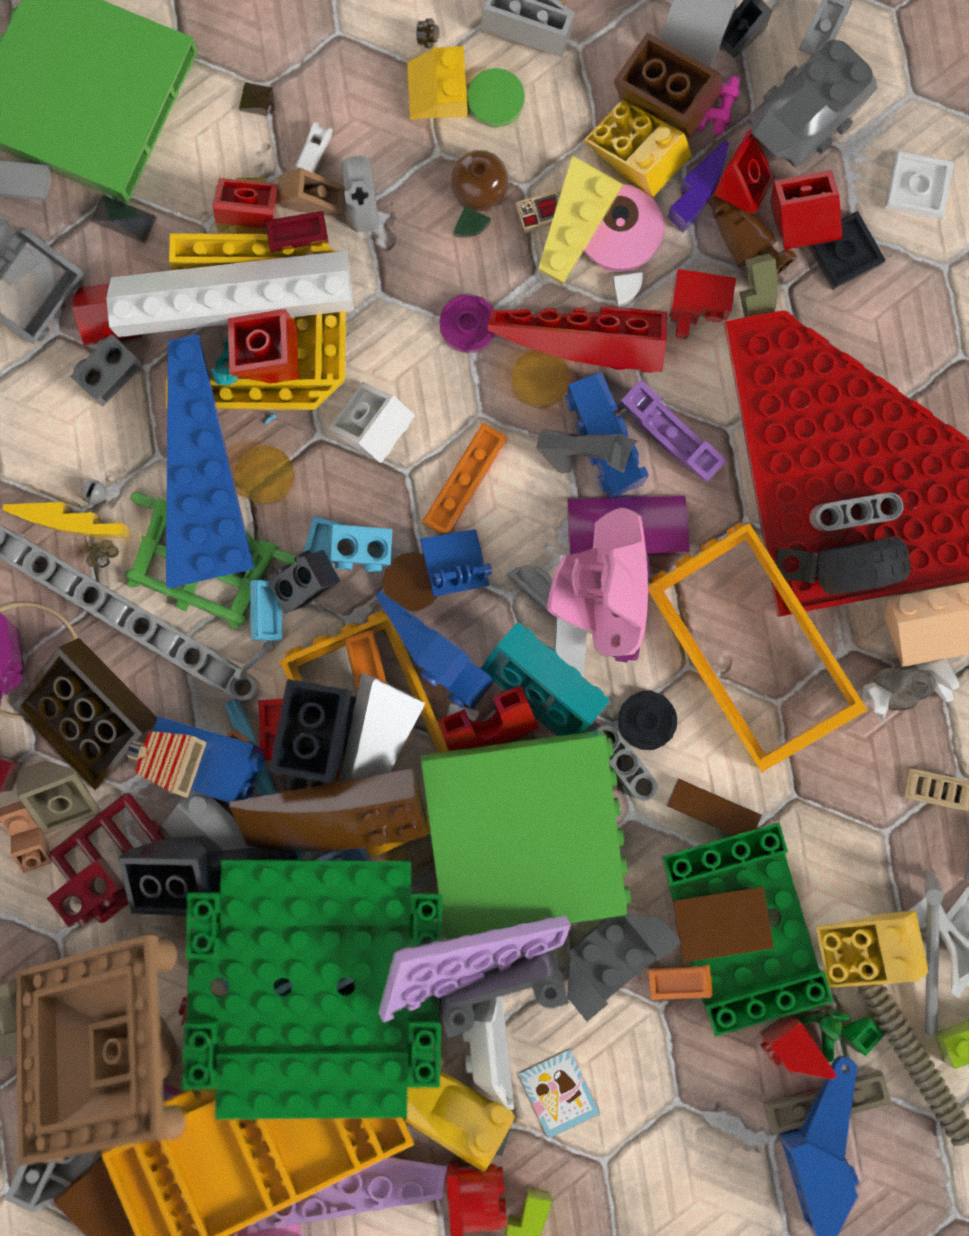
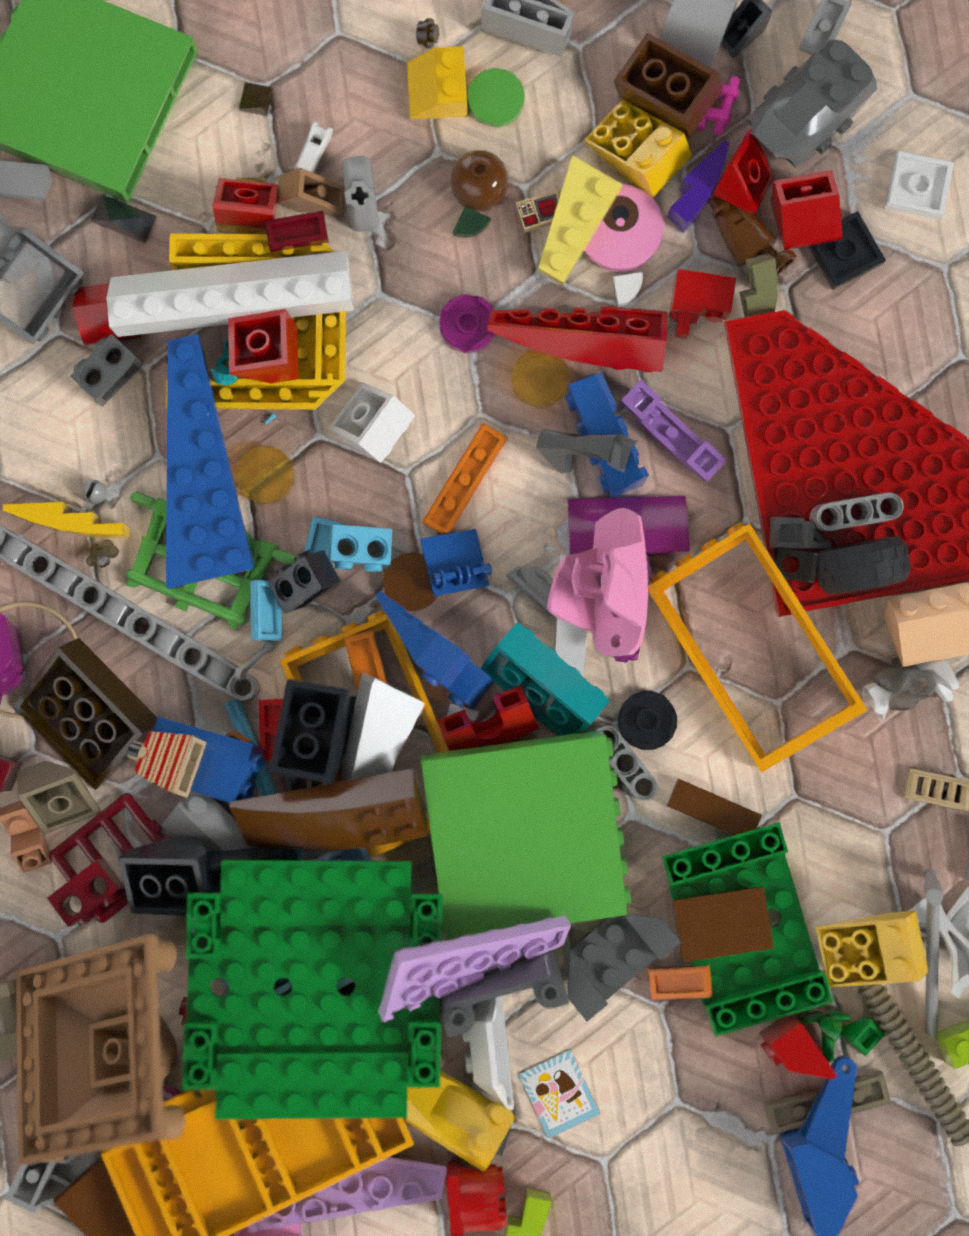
none -> dark grey slope [769,517,831,549]

